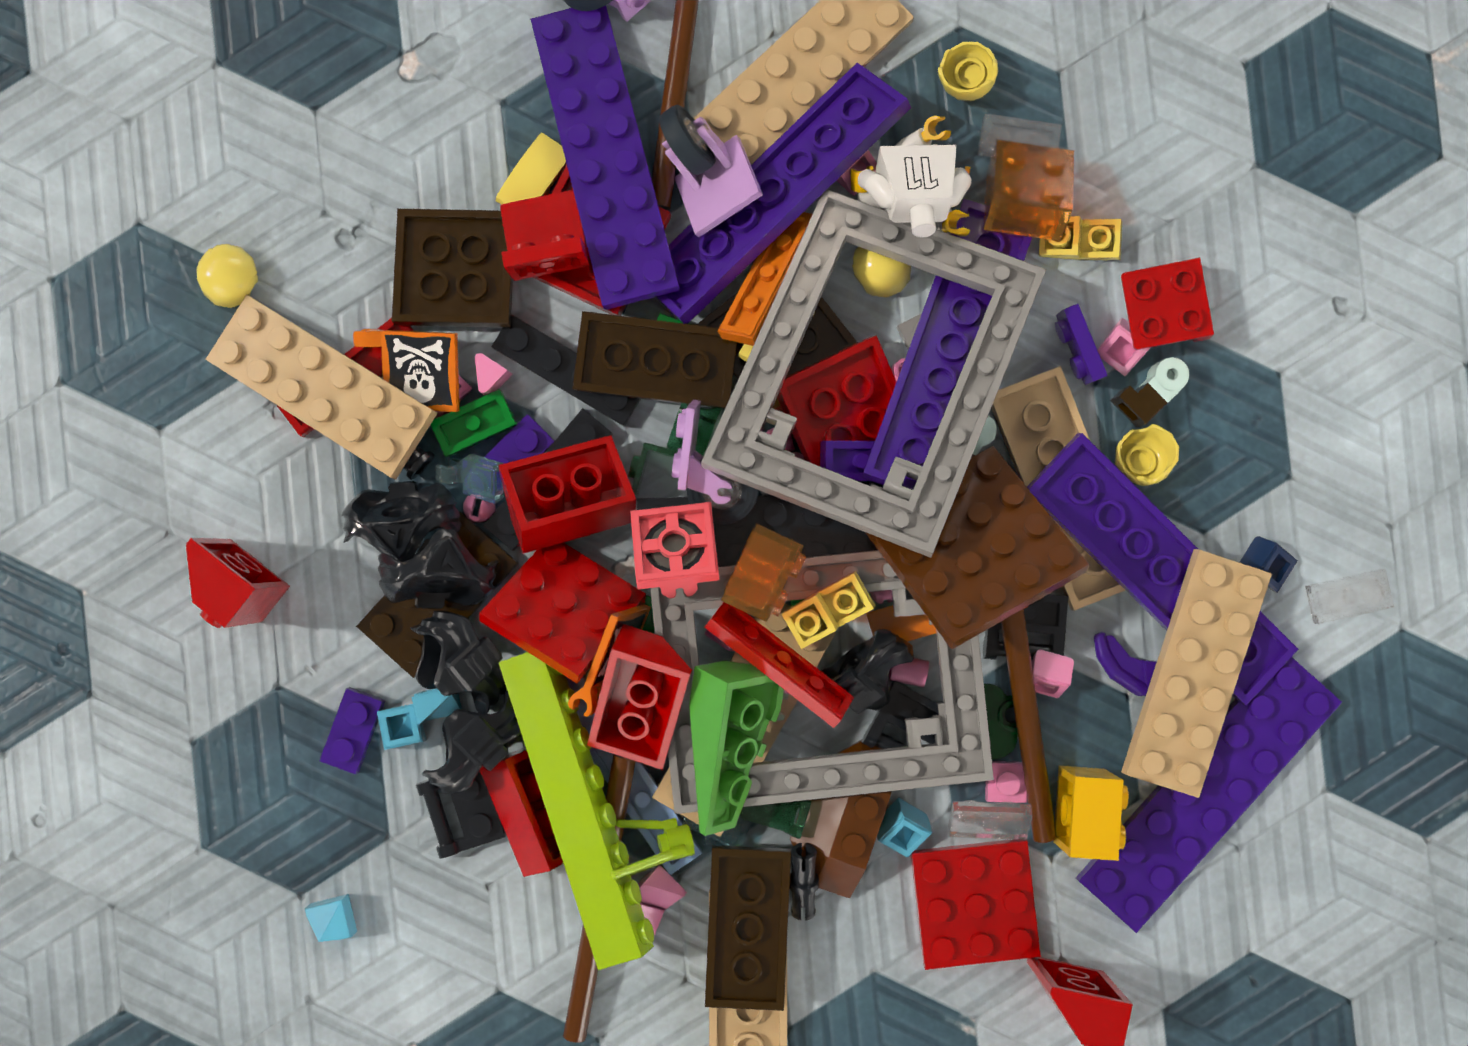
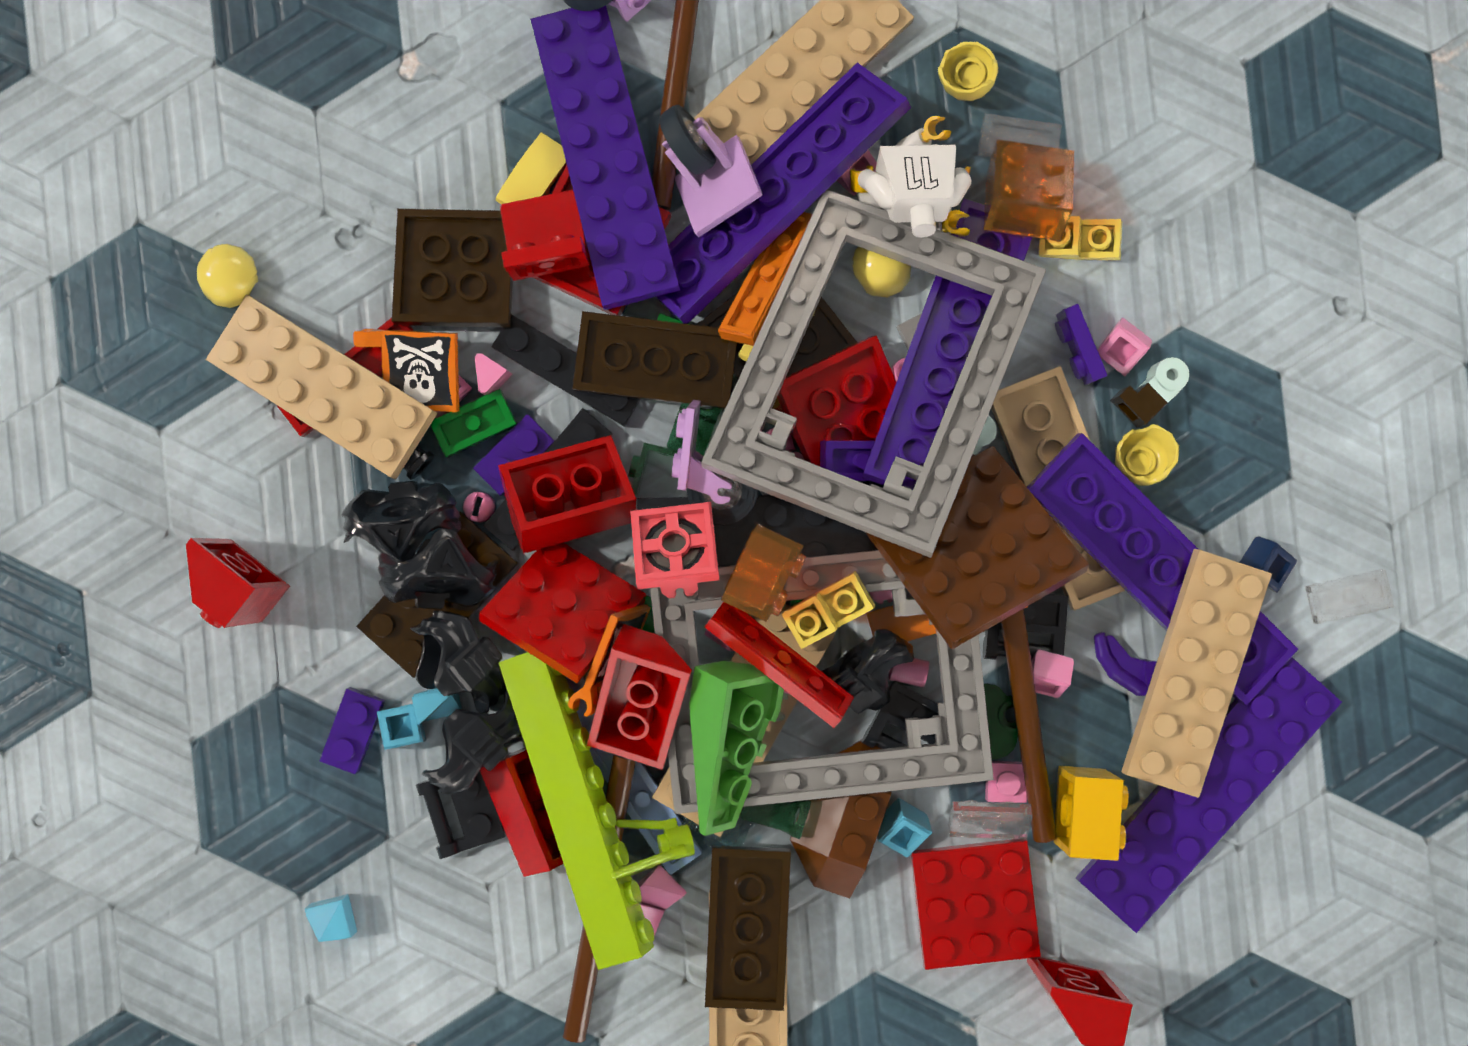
clear light blue plate [435,454,504,504] -> none
black pin [789,843,819,921] -> none
red bracket [1121,257,1214,350] -> none

